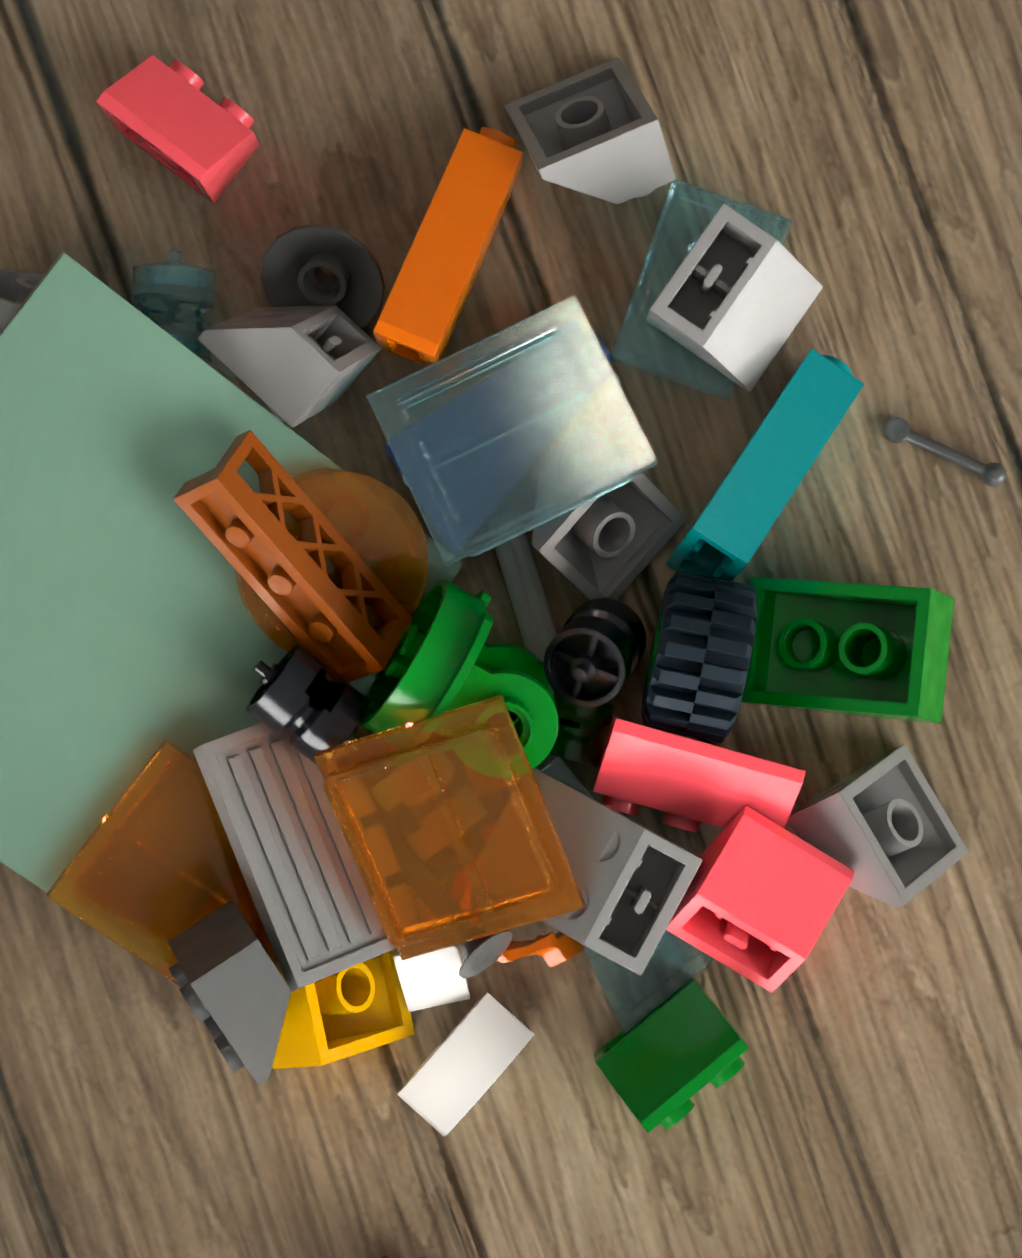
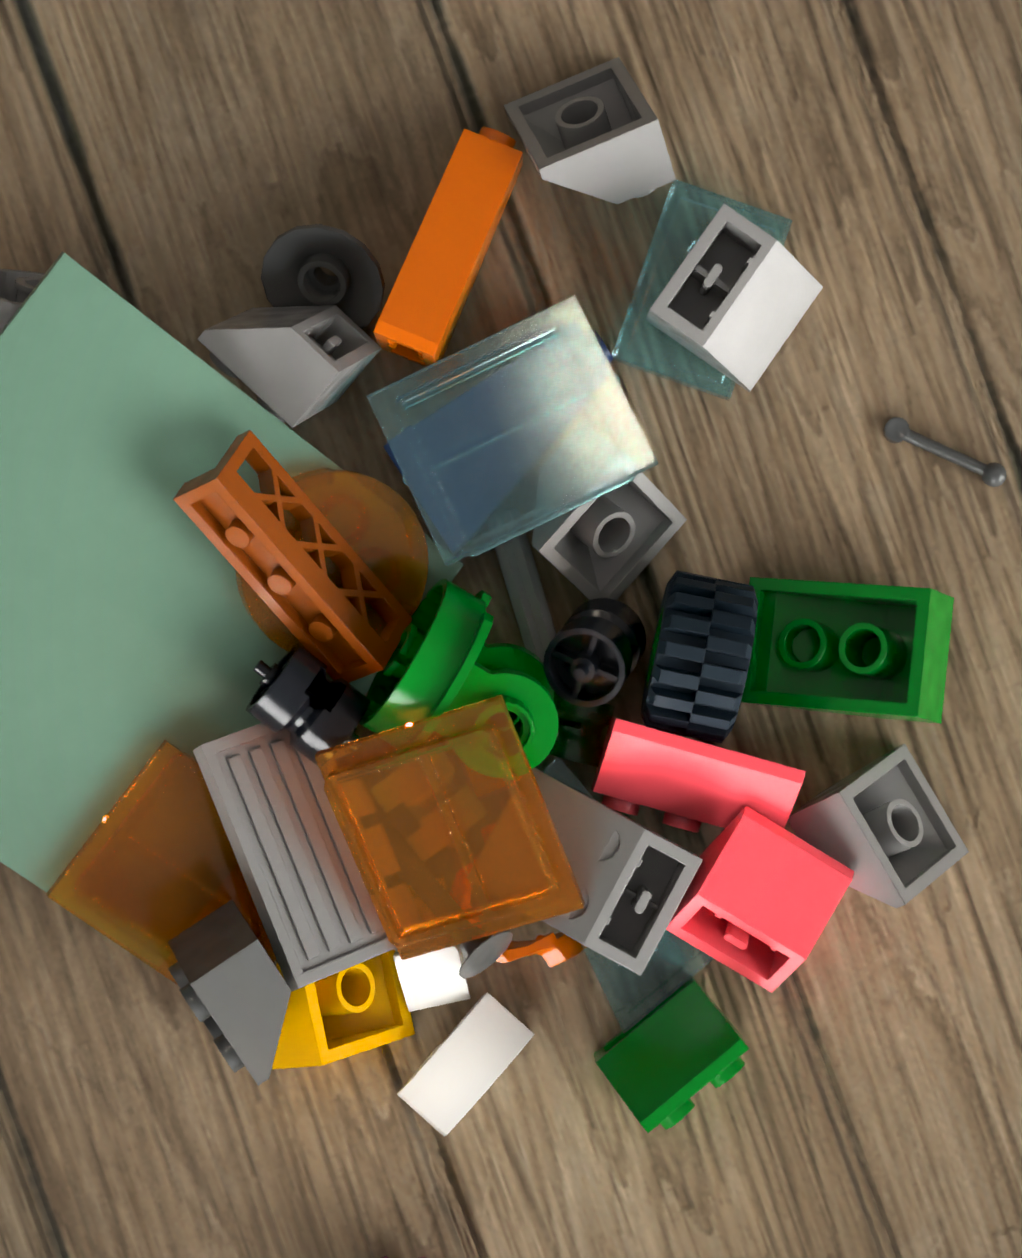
coral slope [96,55,260,204] -> none
clear light blue wheel [131,251,216,363] -> none
teal slope [665,348,864,581] -> none

